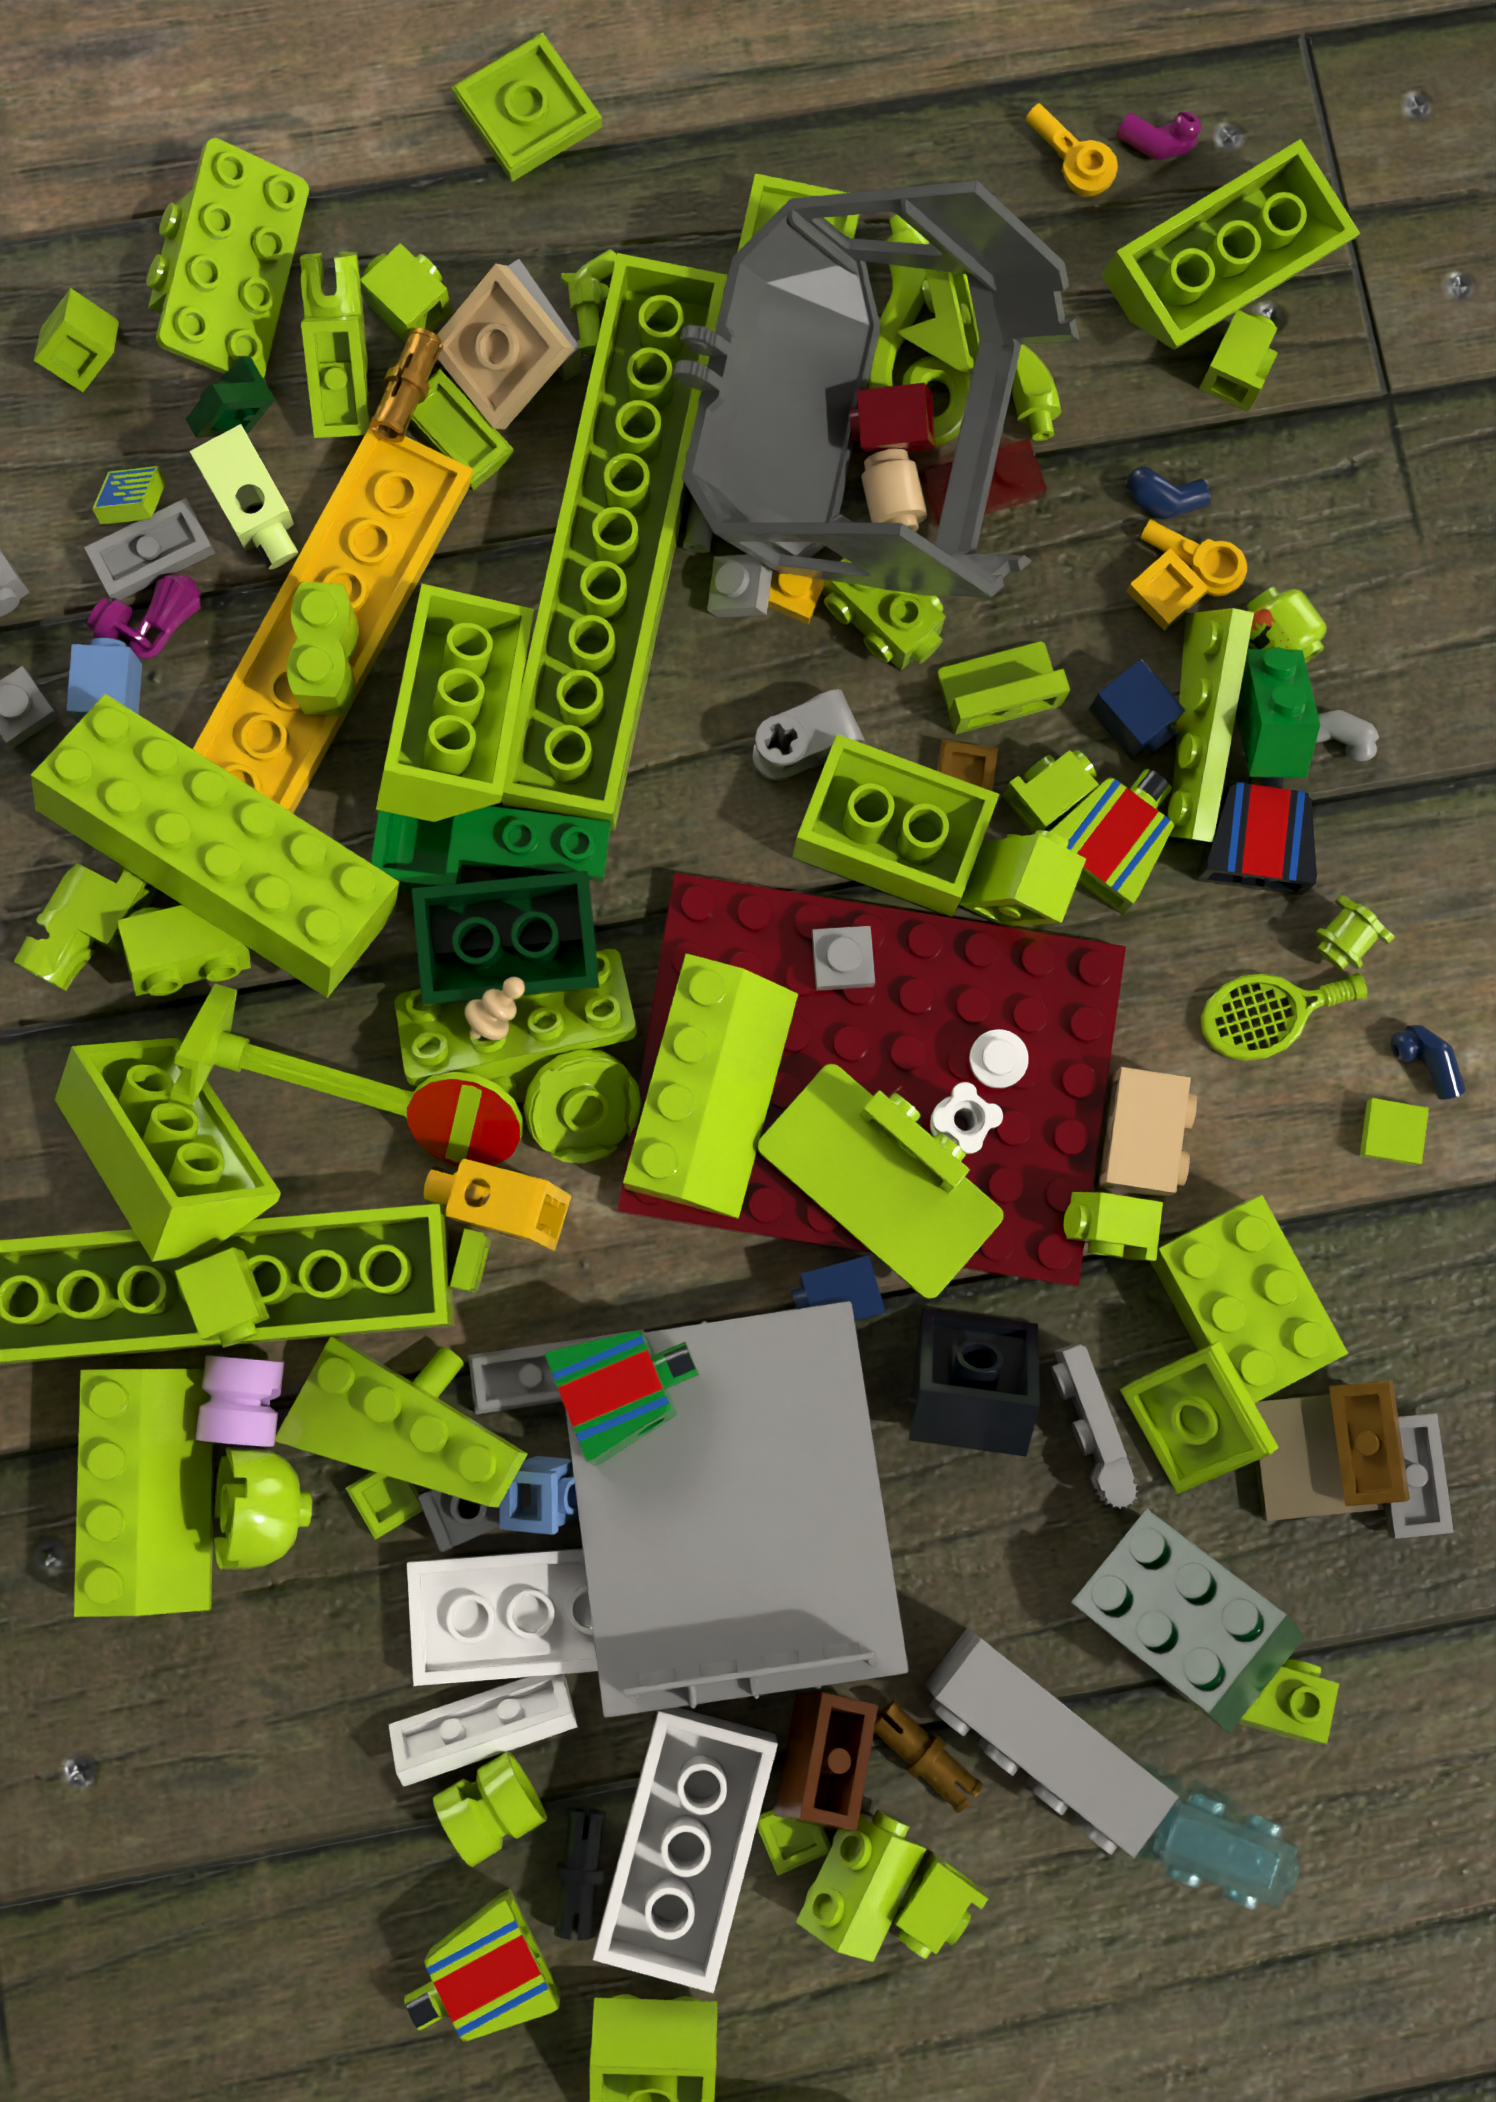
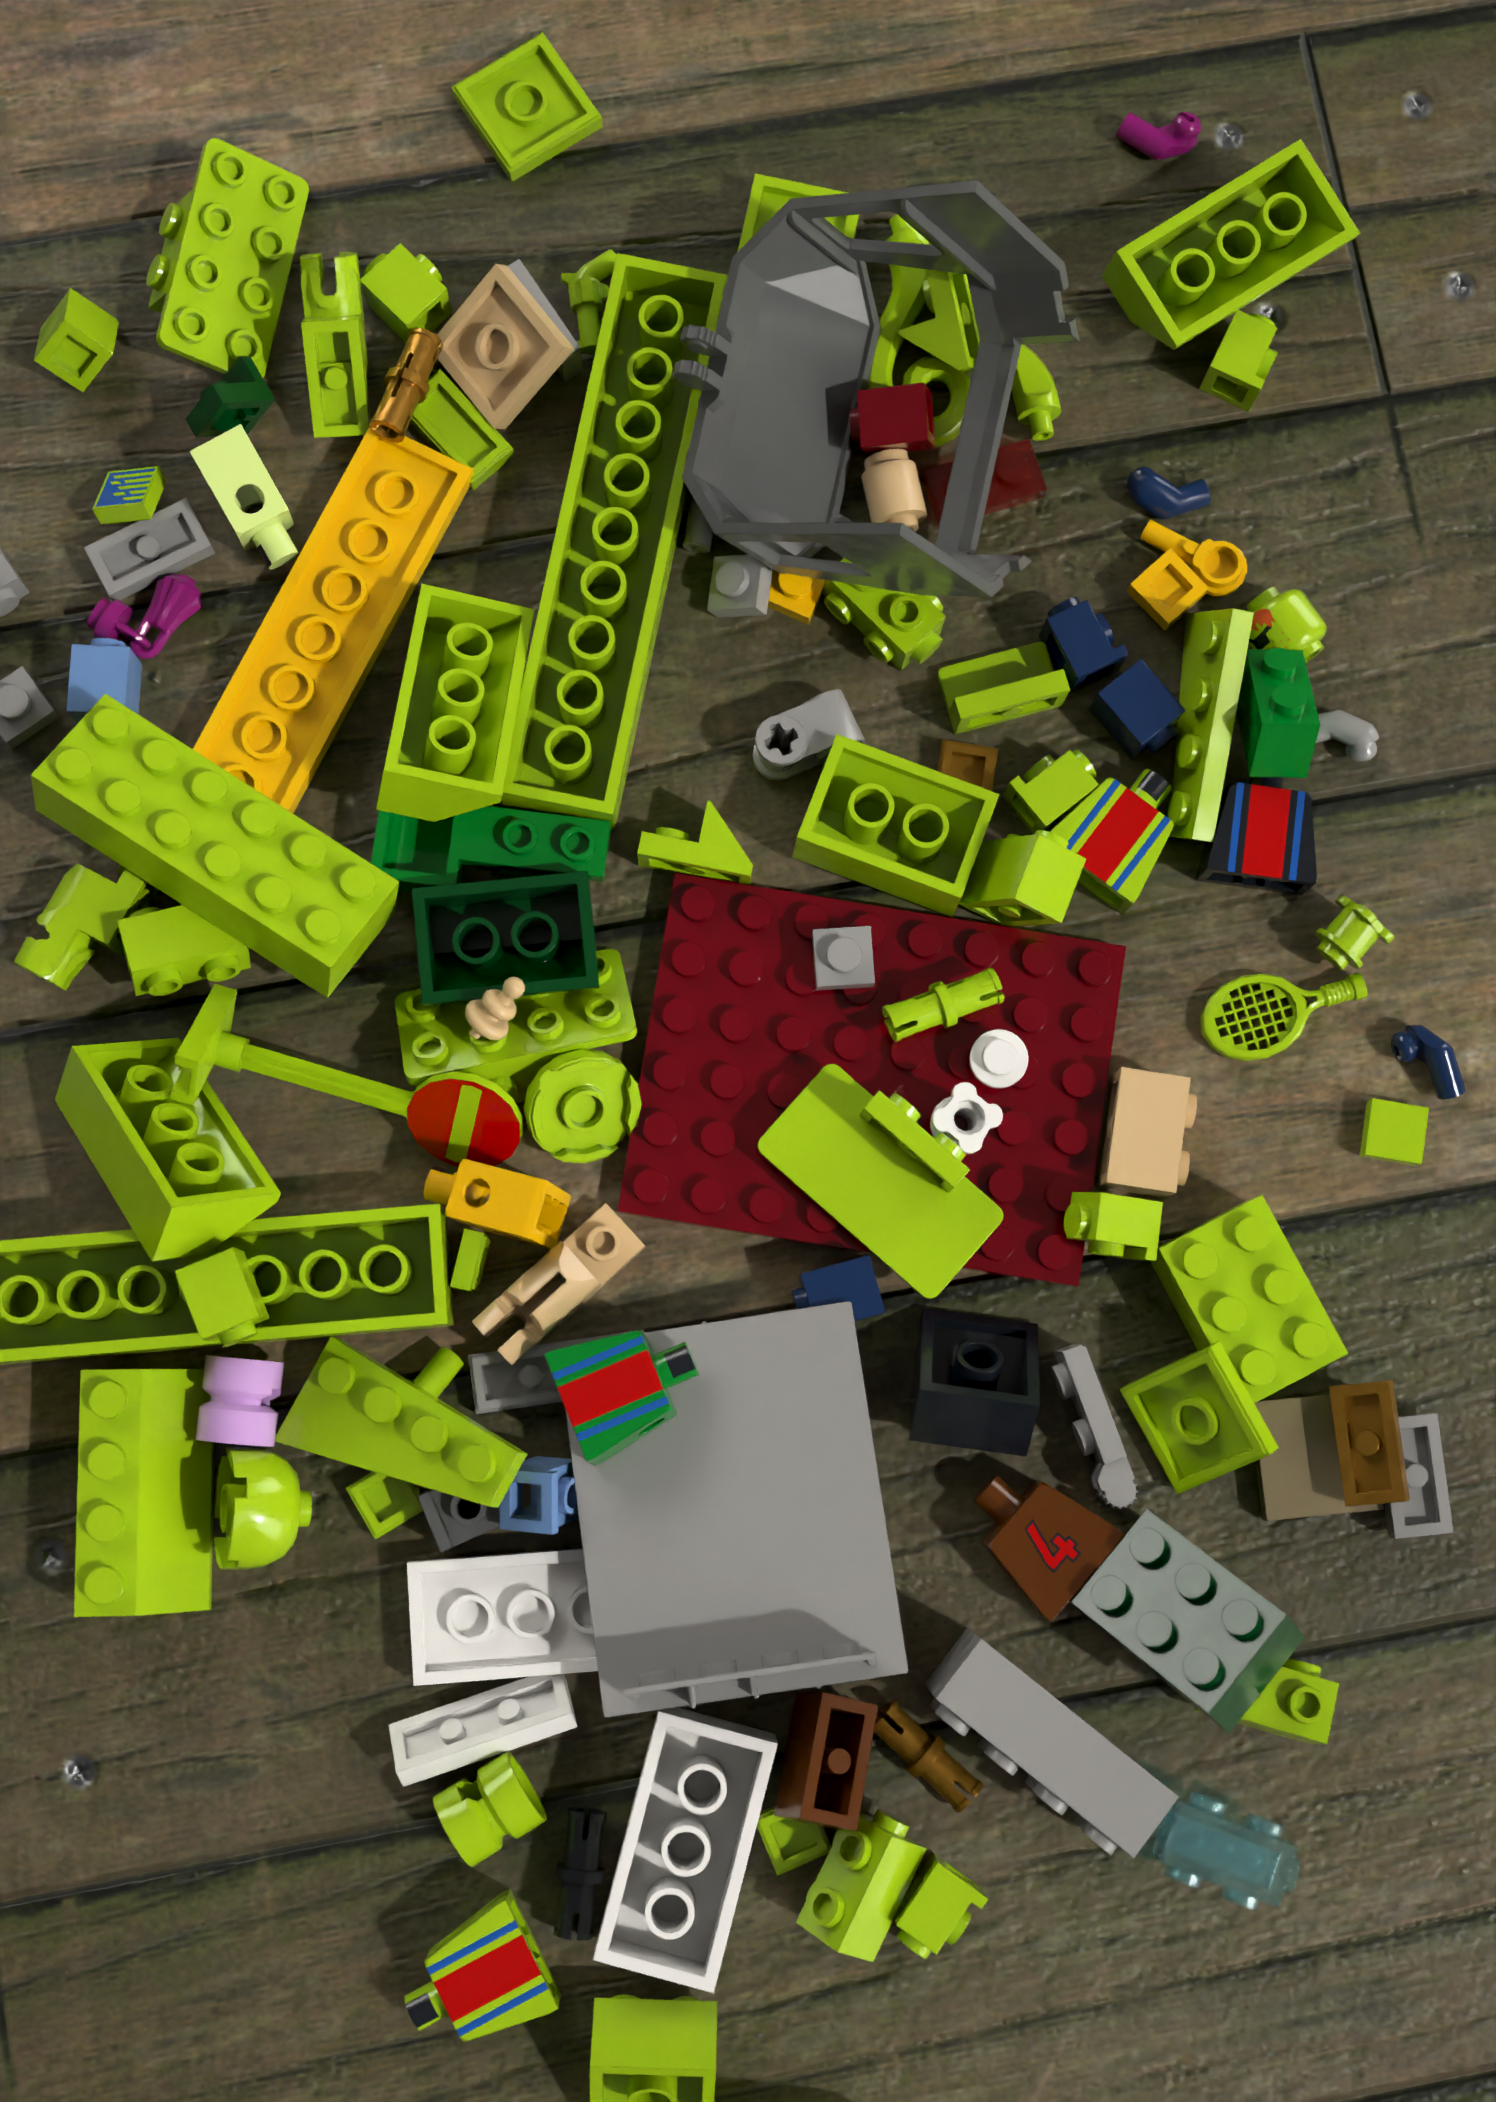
lime brick [287,582,359,717] -> none
lime slope [623,954,798,1219] -> none
yellow plate [1025,103,1118,197] -> none
none -> tan plate [472,1203,645,1365]
none -> lime slope [637,800,753,885]
none -> lime pin [882,967,1004,1042]
none -> reddish brown torso [973,1475,1125,1622]
none -> dark blue brick [1039,597,1128,694]

